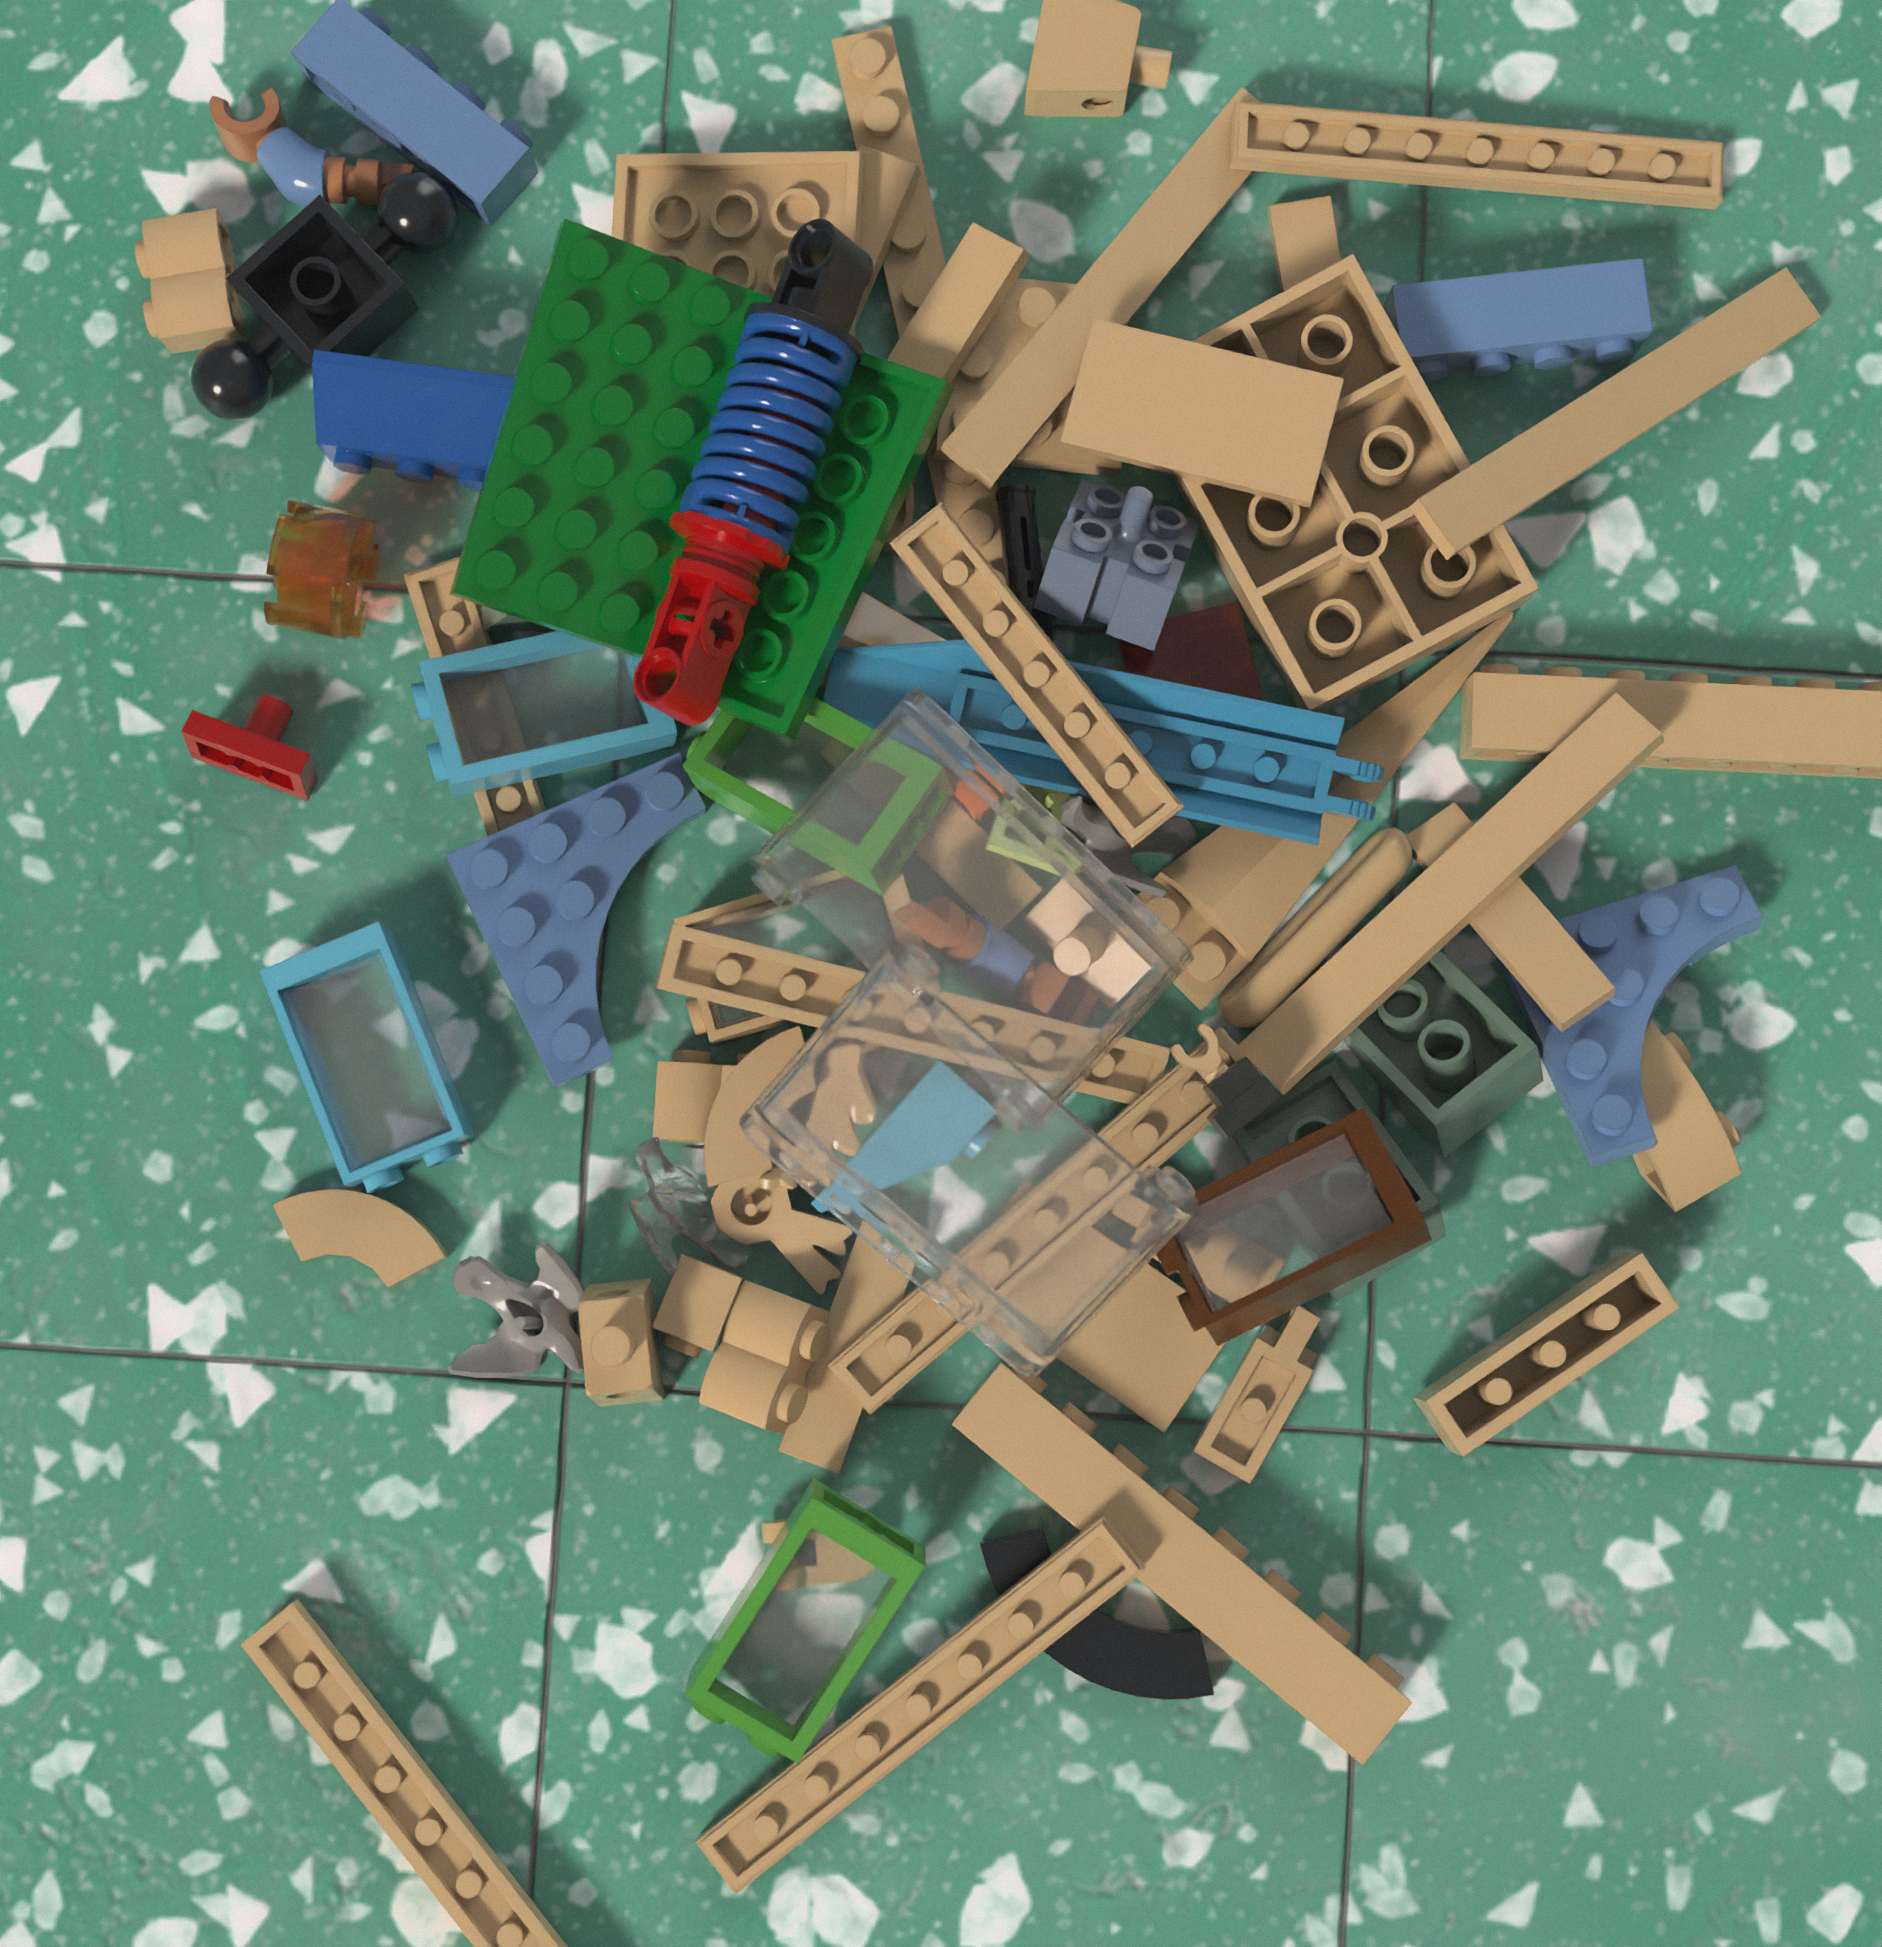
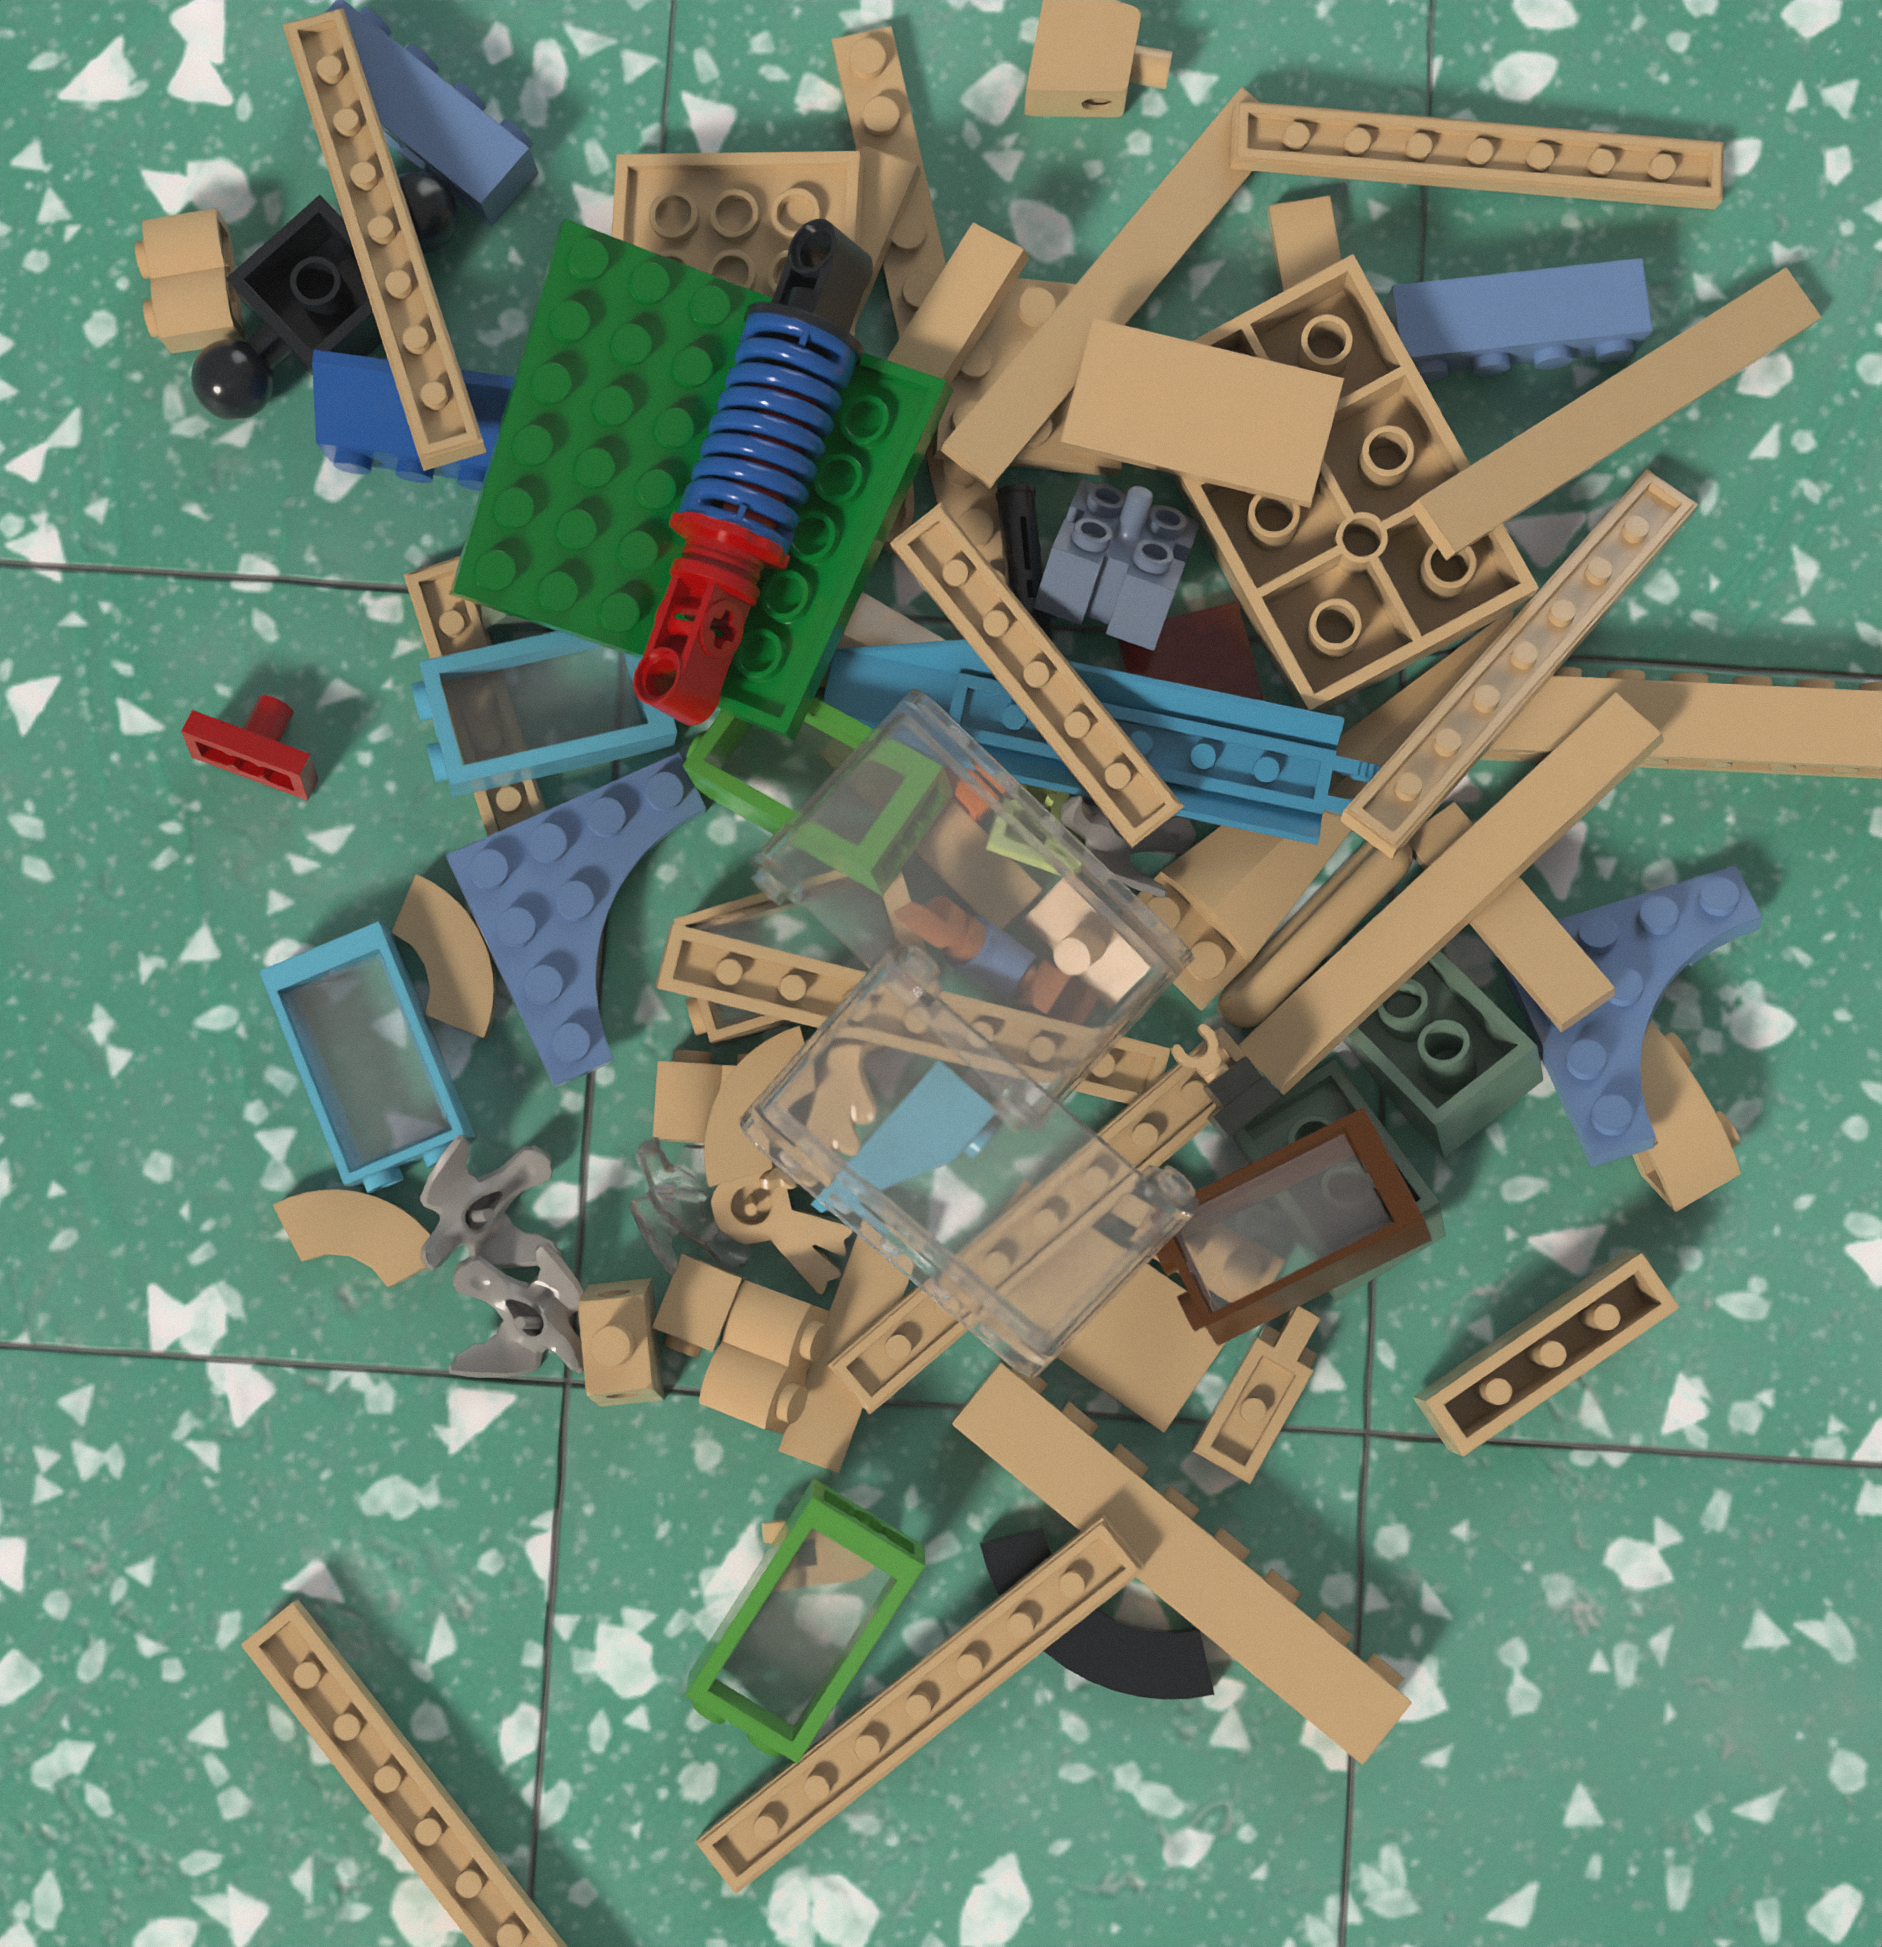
nougat piece [209,87,414,207] -> none
clear orange brick [264,500,381,640] -> none
none -> tan tile [282,8,487,471]
none -> tan tile [391,874,497,1040]
none -> light grey animal [420,1135,563,1271]
none -> tan tile [1340,469,1698,859]

